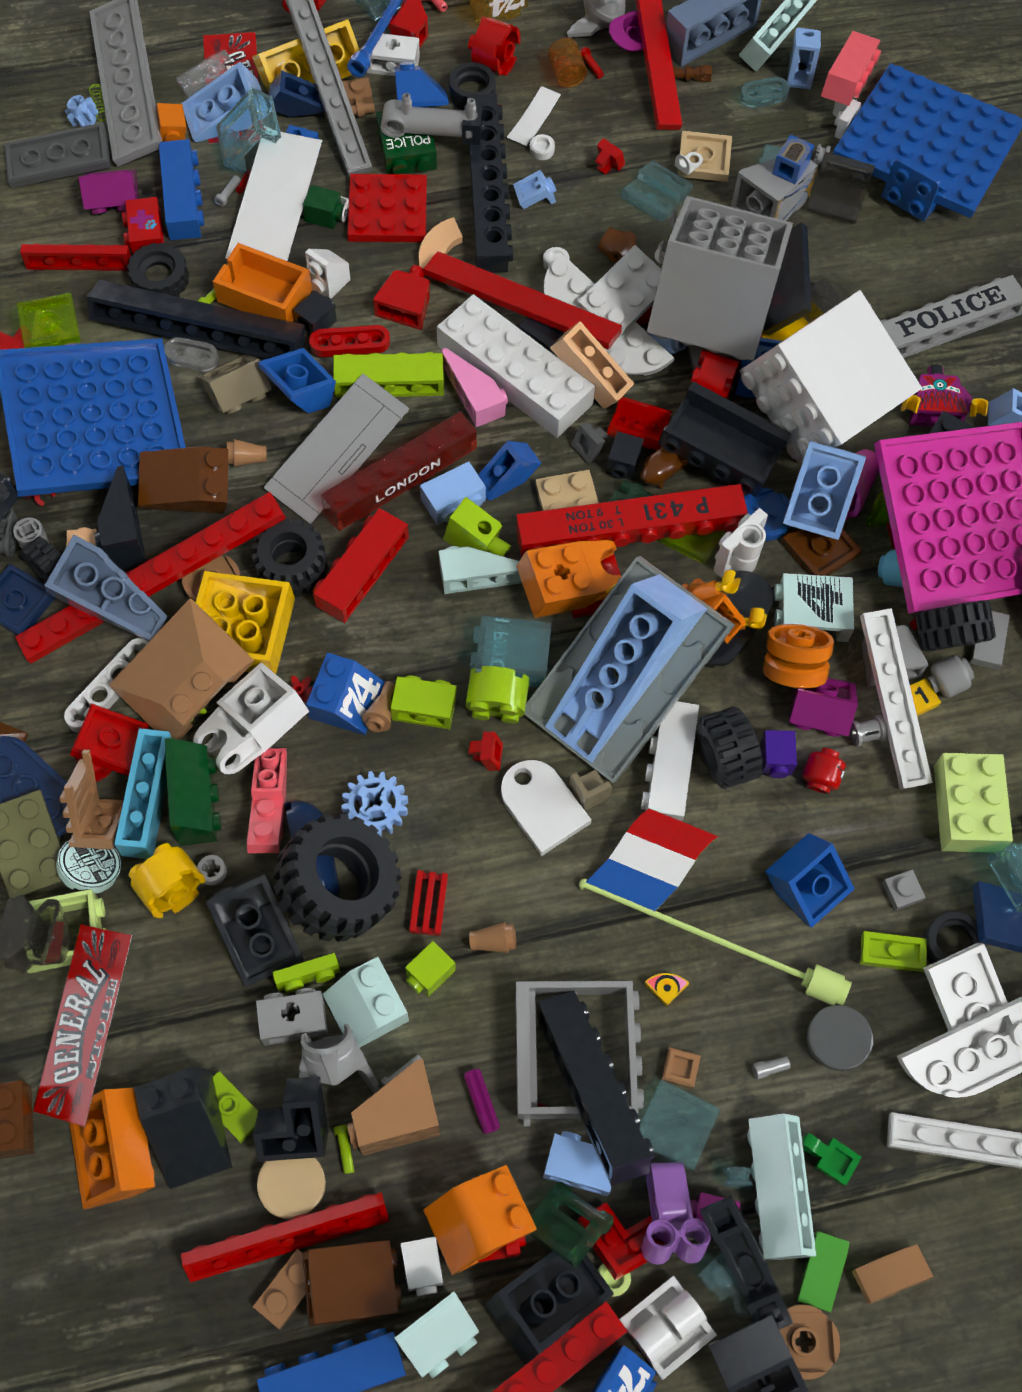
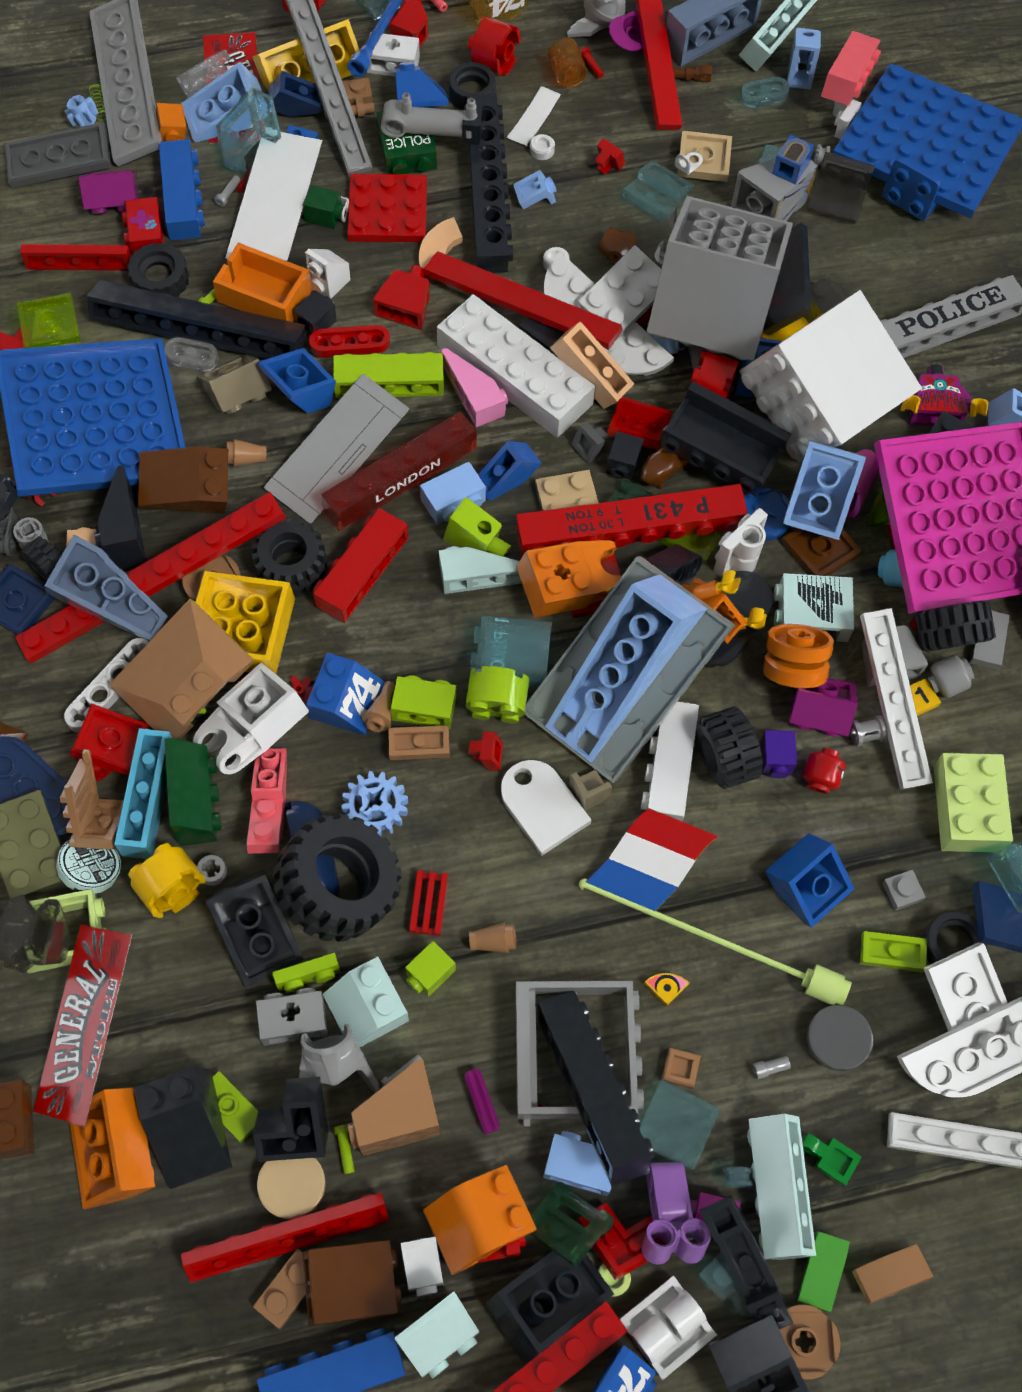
none -> medium nougat plate [388,725,450,760]
none -> black beam [646,544,703,585]

